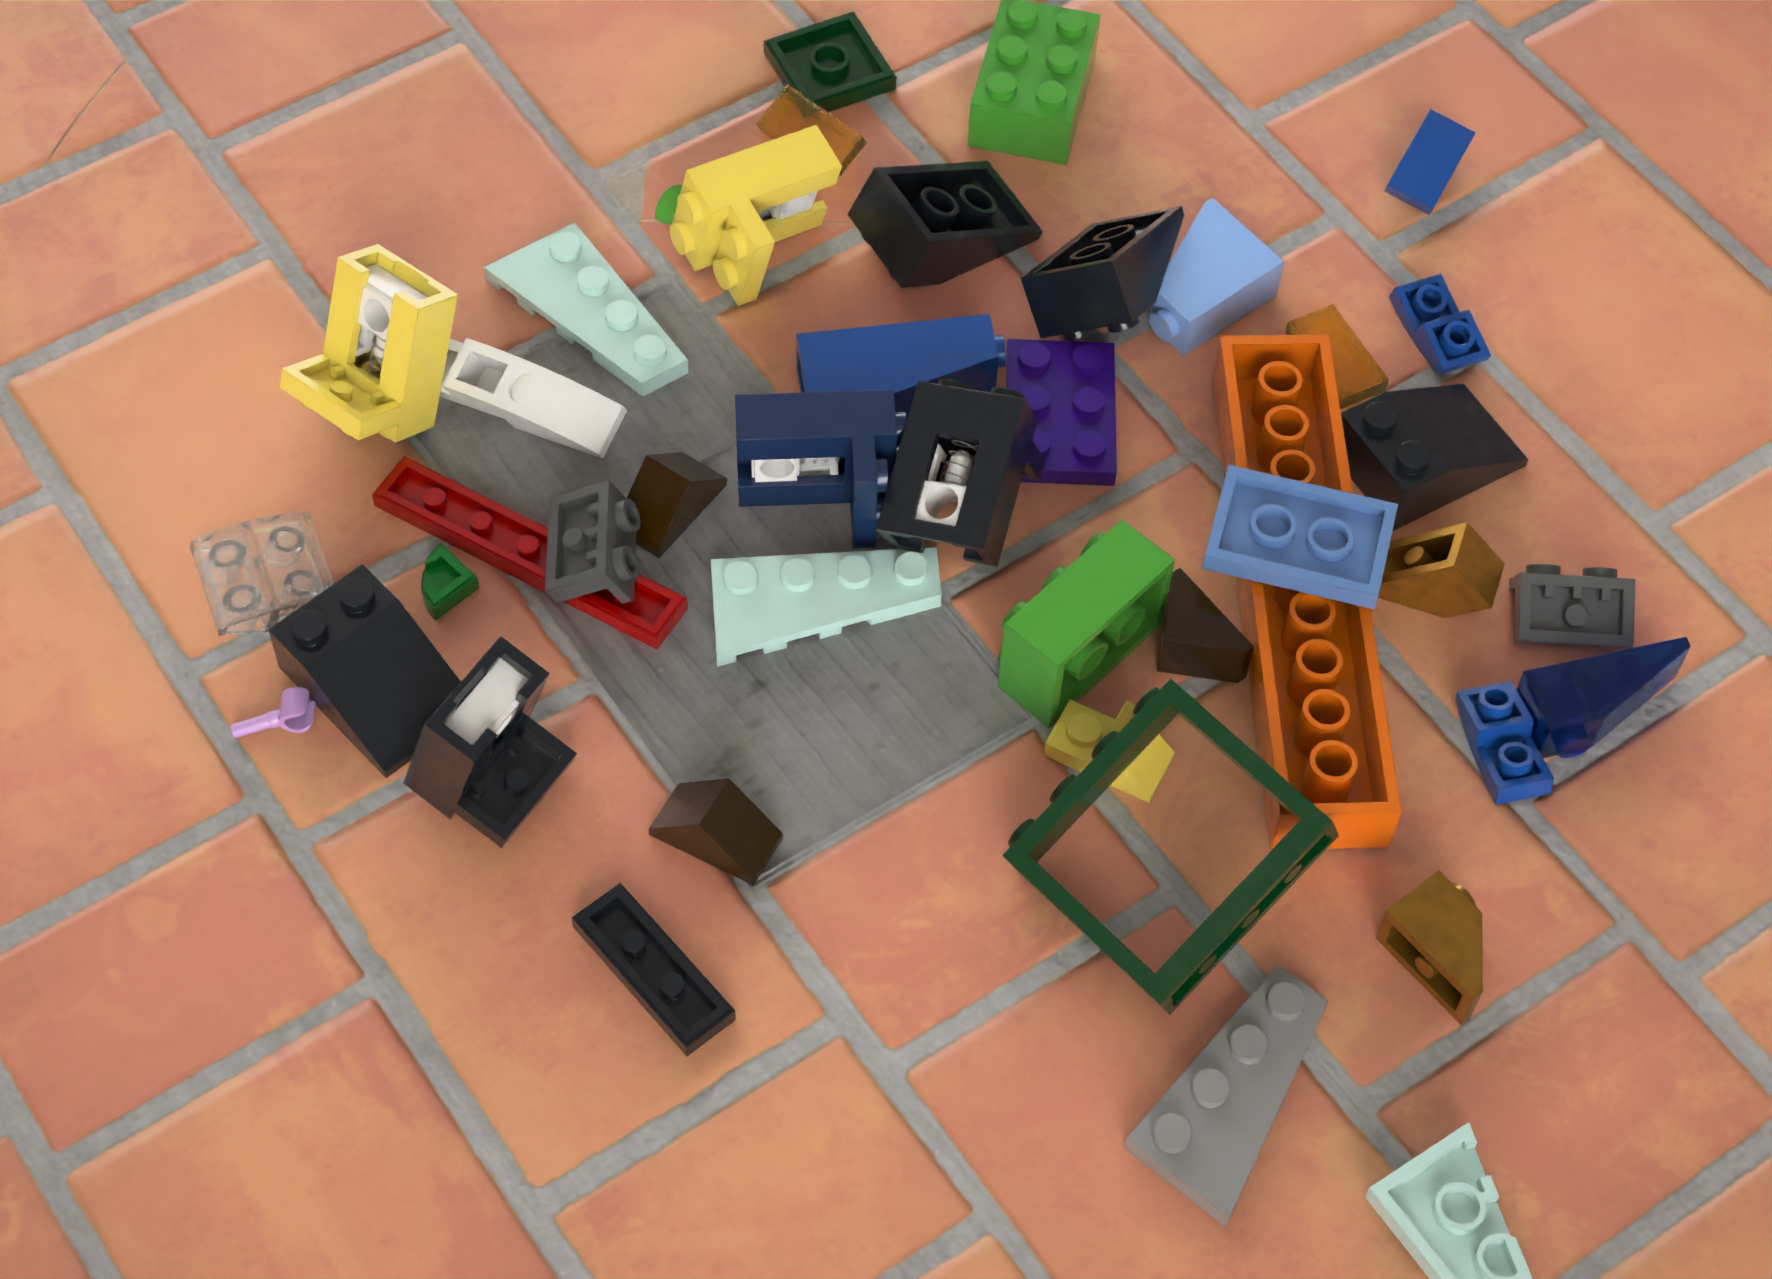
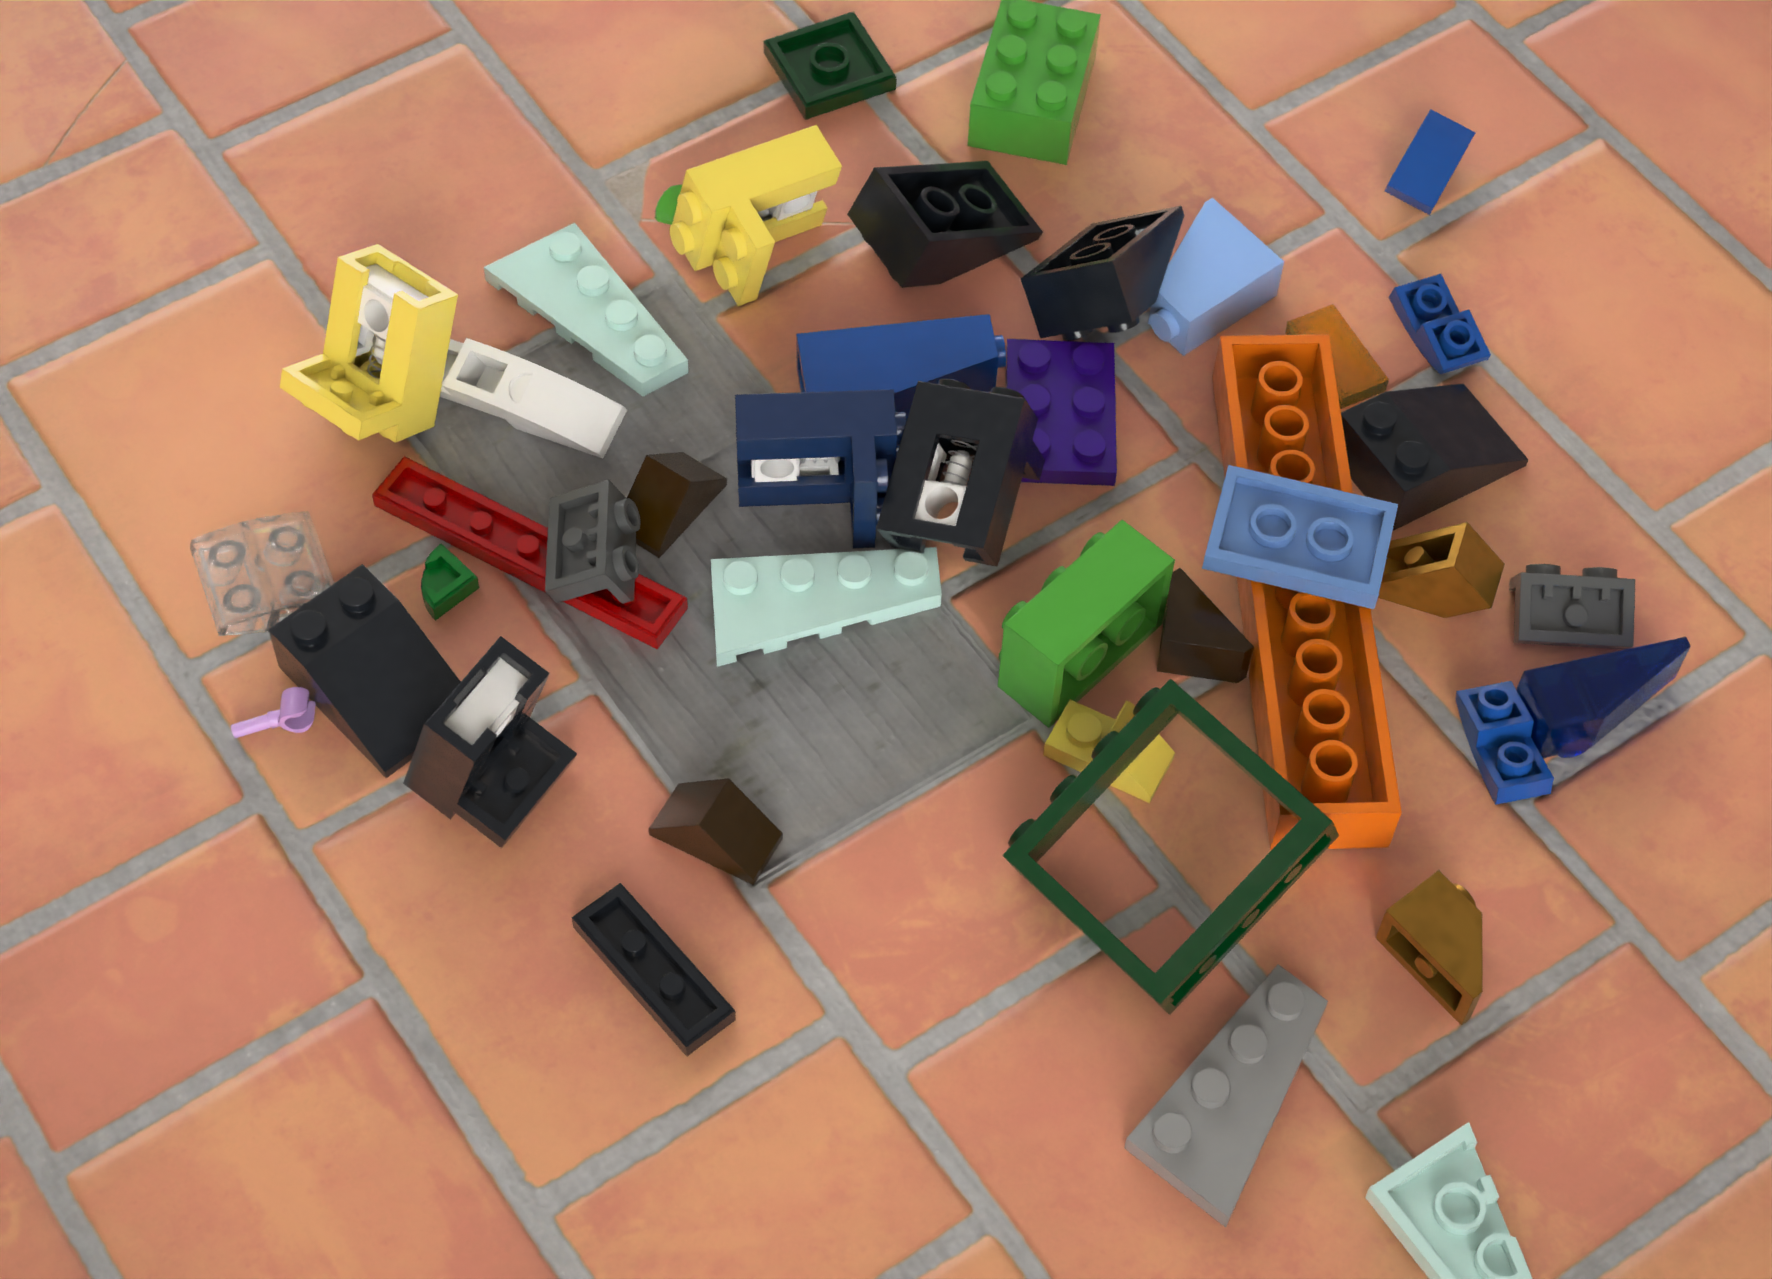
clear yellow tile [756,84,867,179] -> none

